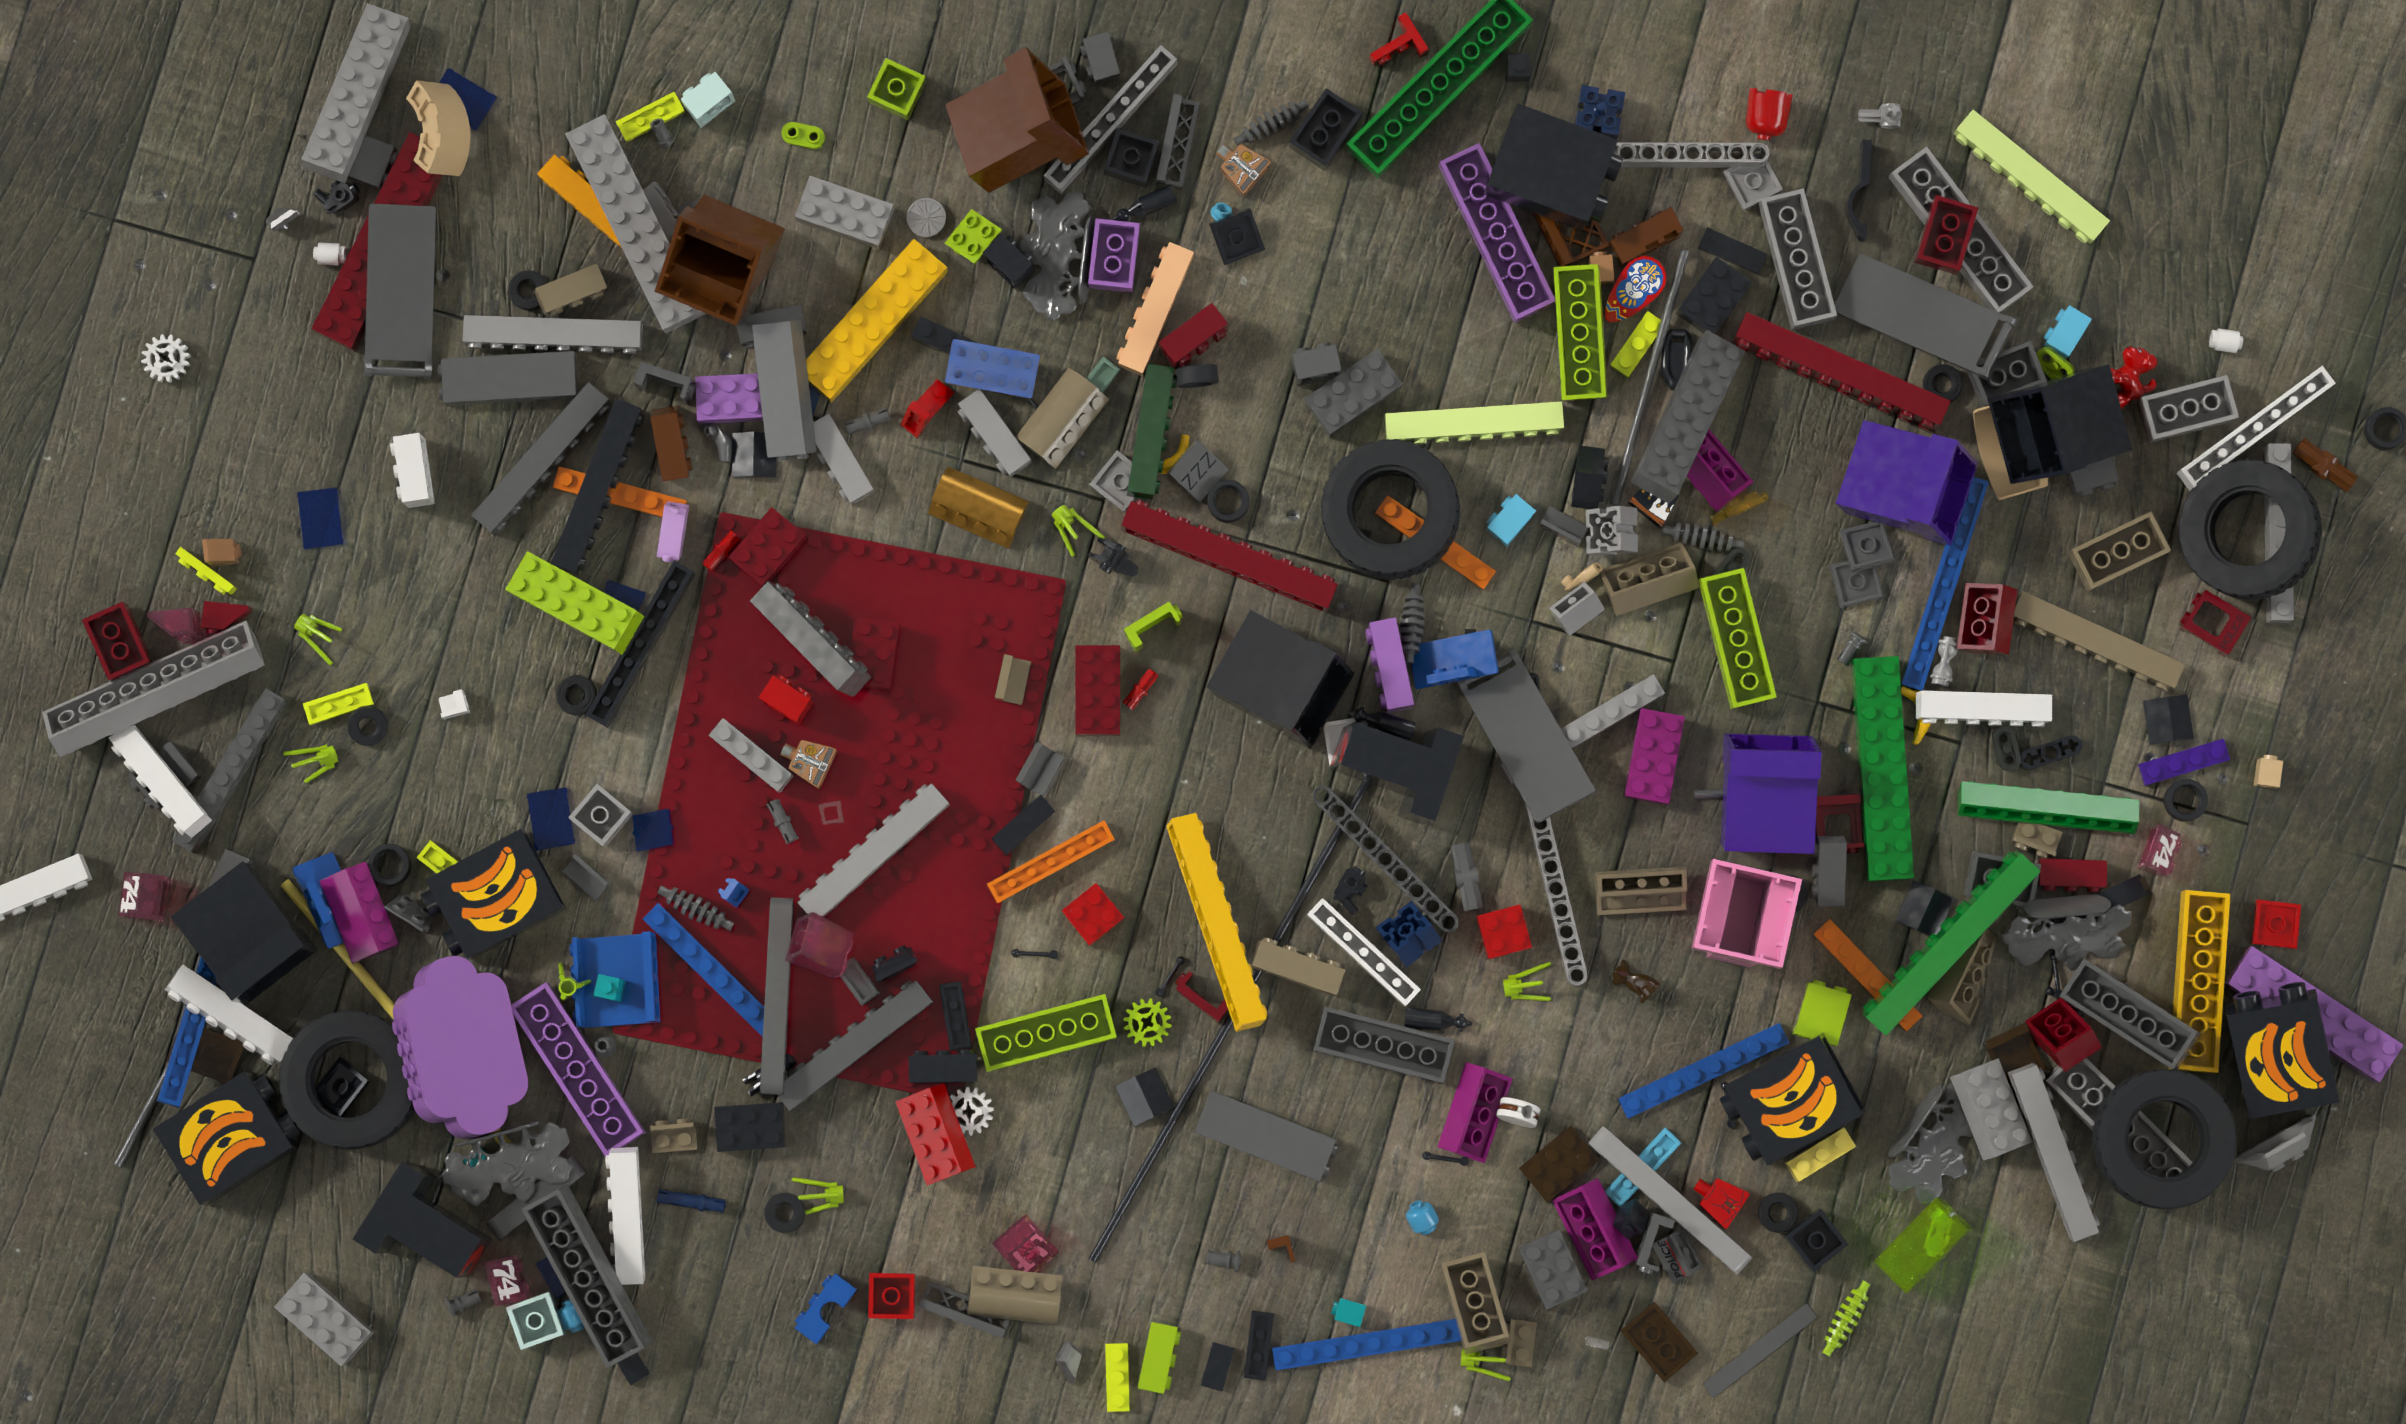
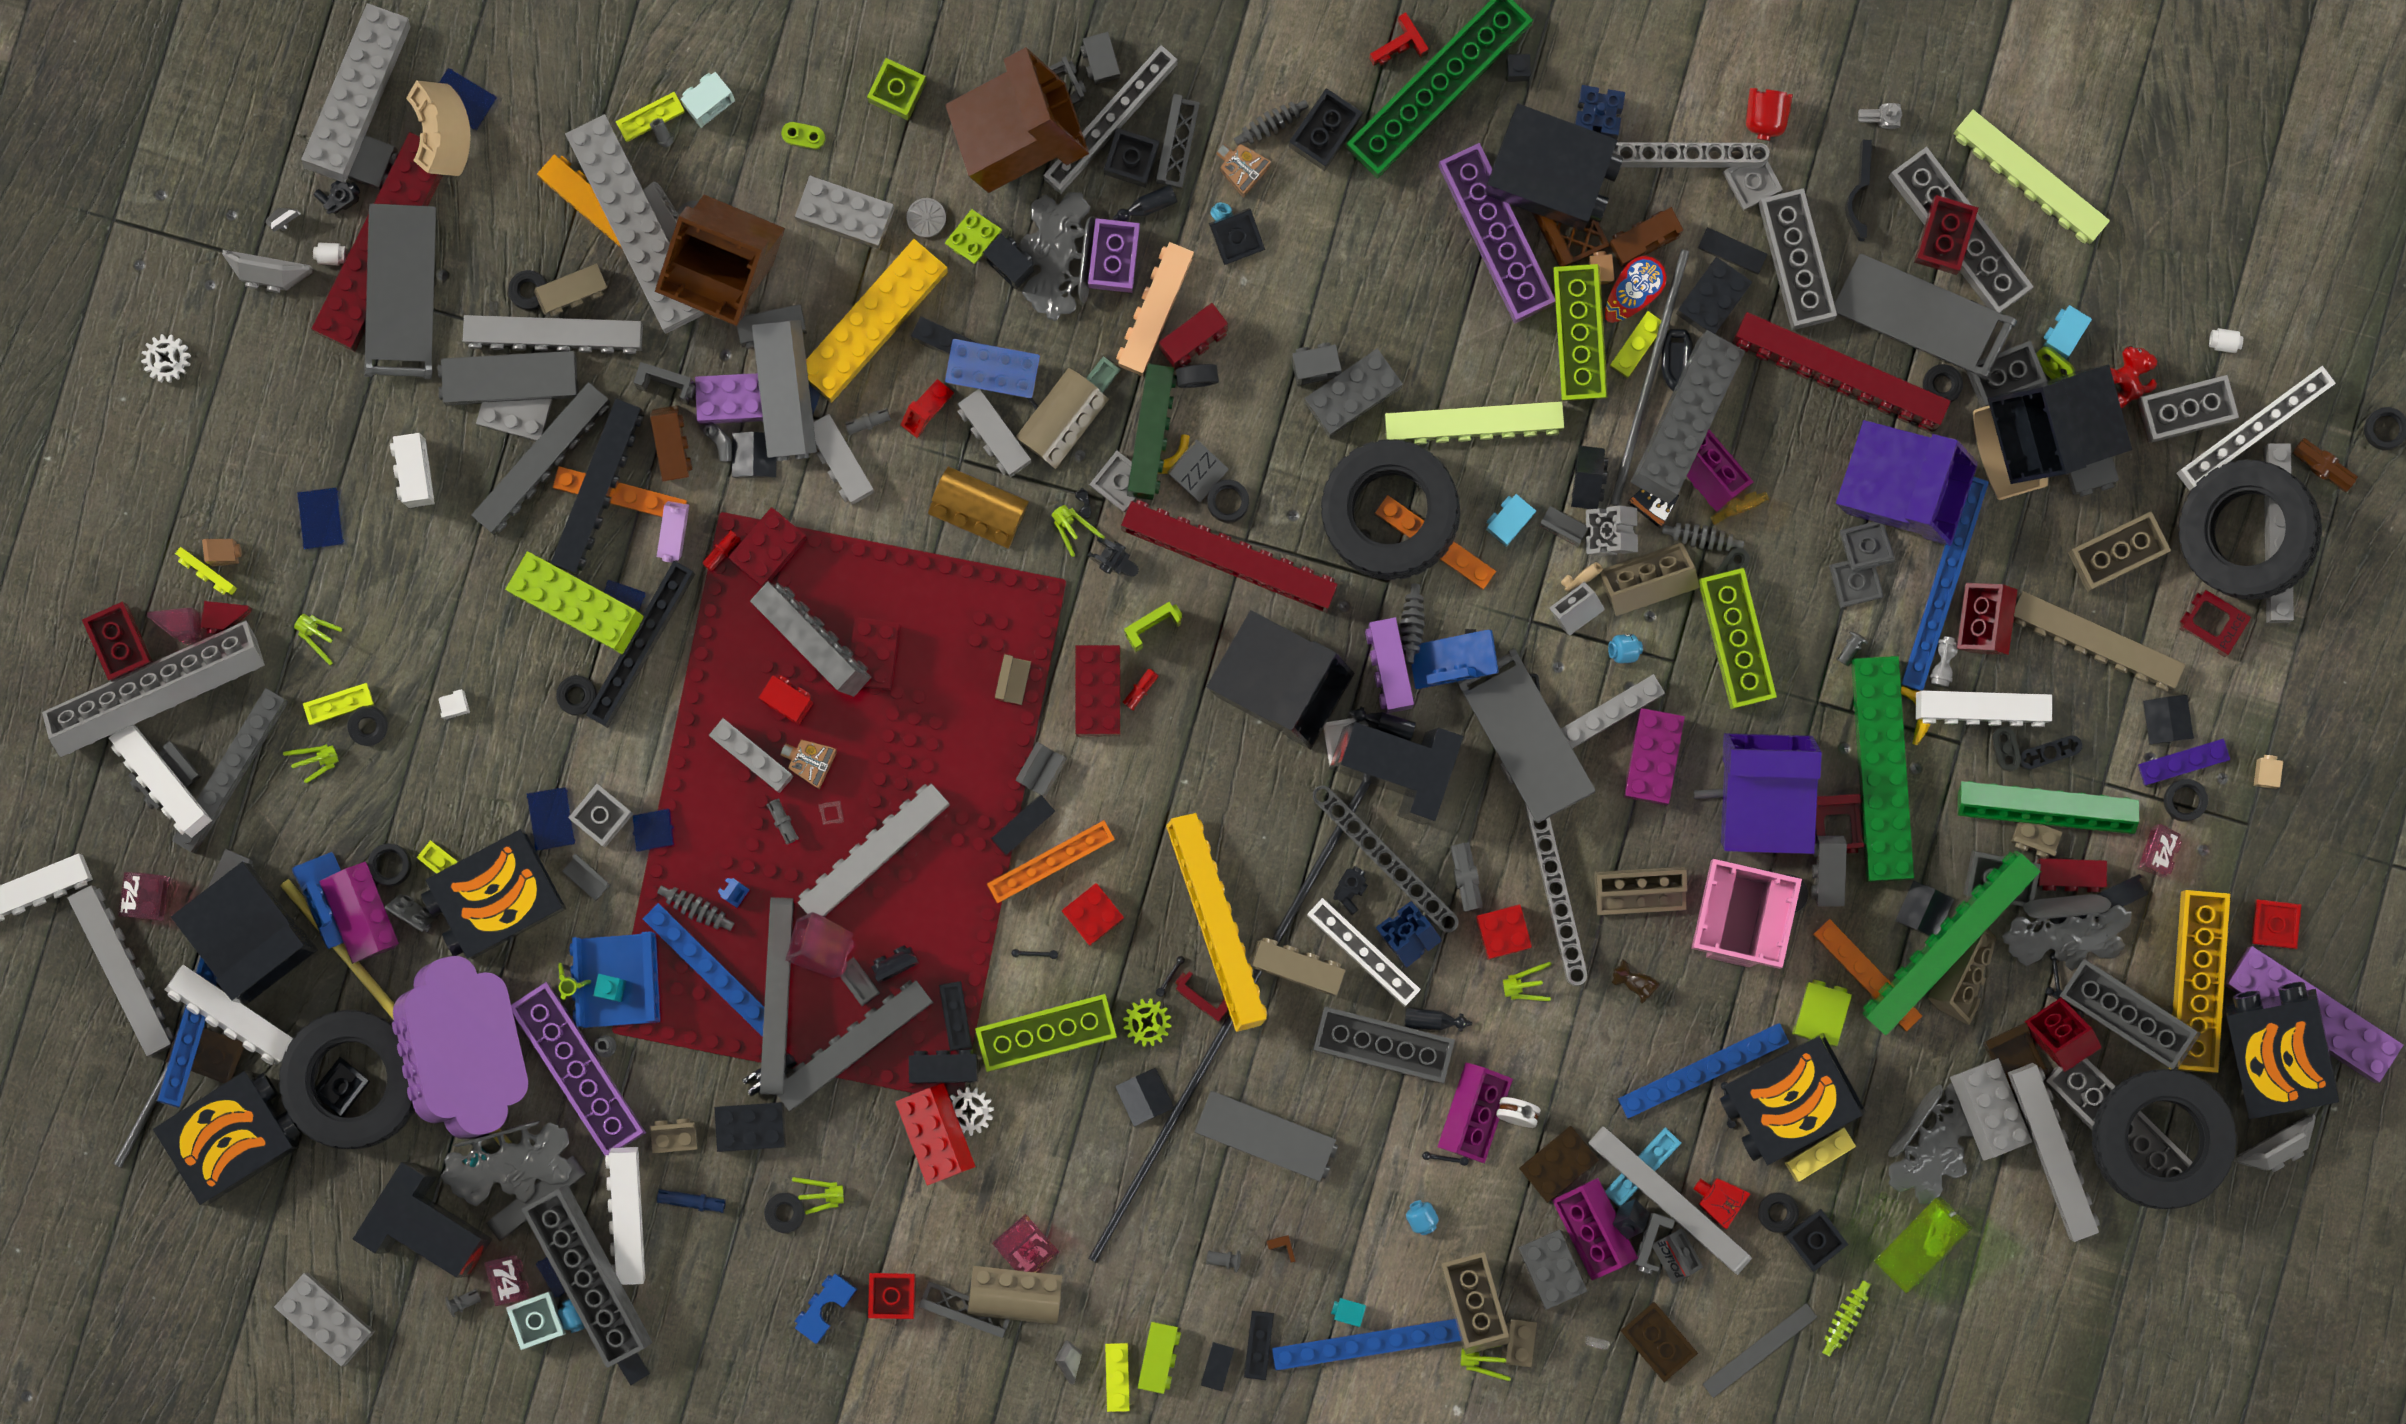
none -> light grey brick [67,885,175,1057]
none -> light grey wedge [222,250,313,293]
none -> light grey wing [476,399,553,441]
none -> black piece [1075,488,1092,519]
none -> dark azure head [1608,634,1643,664]

